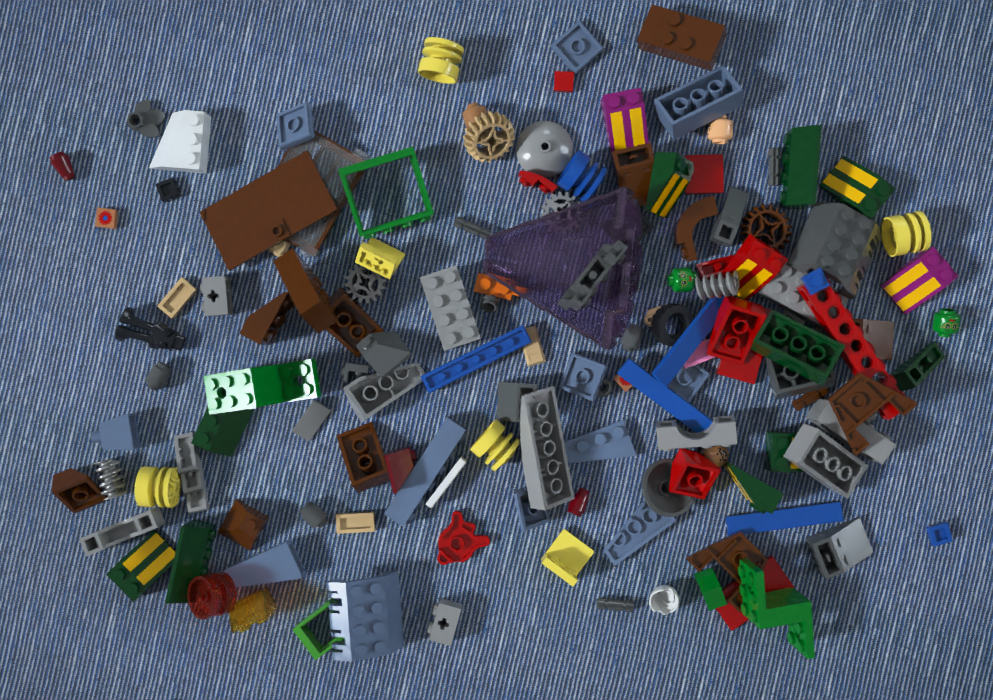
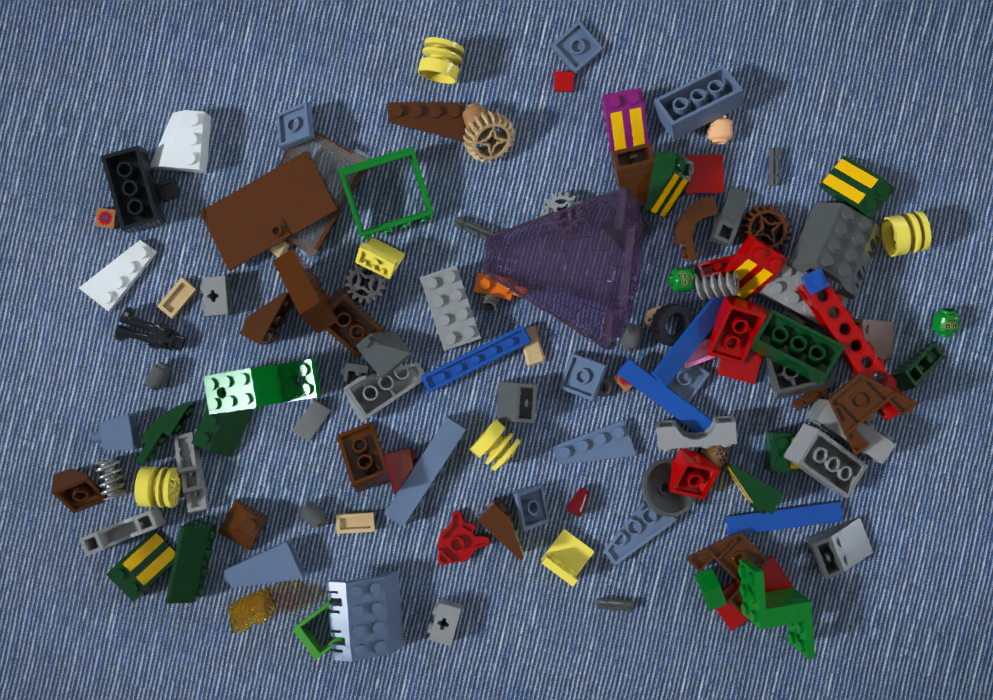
dark red cone [49,151,76,182] -> none
dark grey plate [127,100,166,138] -> none
clear red wheel [187,571,237,620] -> none
white tile [426,456,467,508] -> none
light grey dish [516,121,573,178] -> none
red slope [518,170,558,194] -> none
light grey slope [520,386,574,511] -> none
blue wheel [557,150,607,203] -> none
dark grey bracket [557,239,628,311] -> none
reddish brown brick [637,4,727,71] -> none
white hair [649,585,680,615] -> none
dark green slope [779,125,822,210] -> none
magenta slope [880,246,958,315] -> none
blue plate [926,521,953,547] -> none
none -> white wing [79,240,157,312]
none -> black brick [101,145,167,233]
none -> dark green slope [135,401,196,464]
none -> reddish brown wing [388,102,465,143]
none -> reddish brown slope [478,498,524,561]

